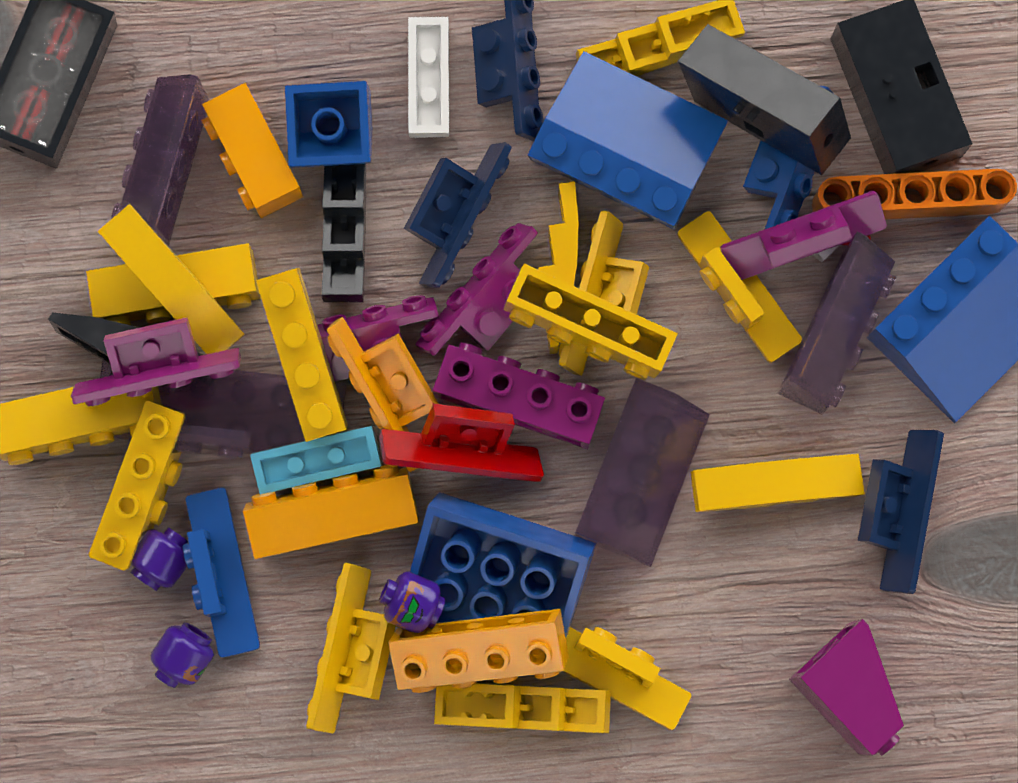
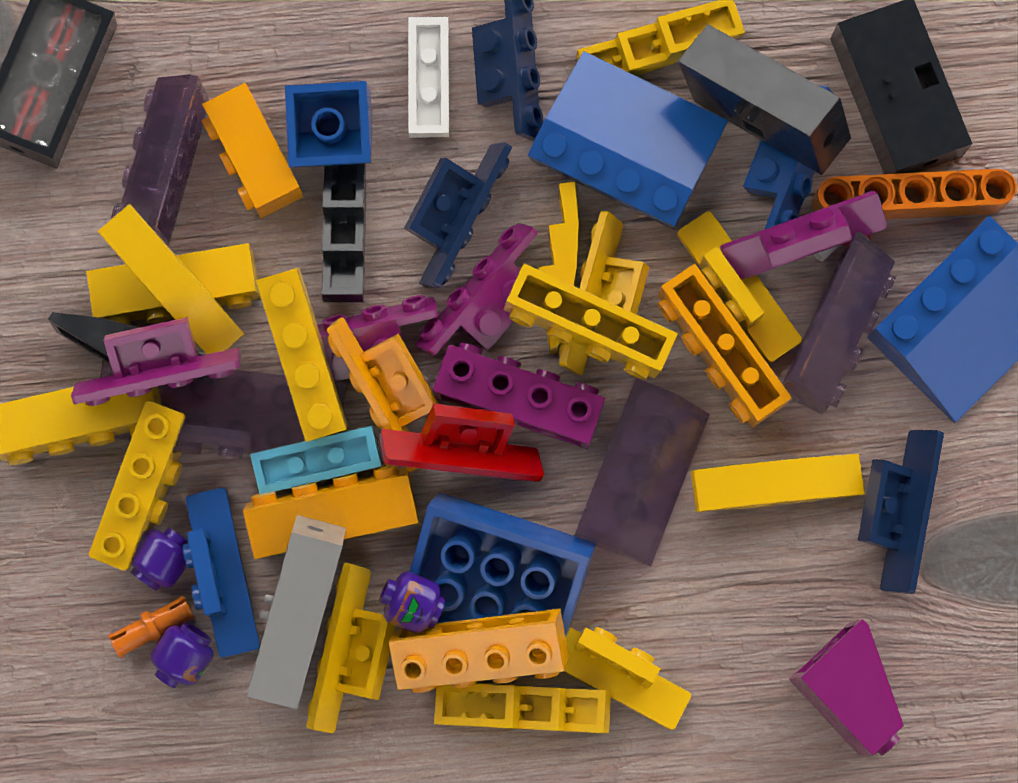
none -> orange pin [108,595,195,658]
none -> light grey brick [247,515,346,709]
none -> light orange brick [657,263,792,428]

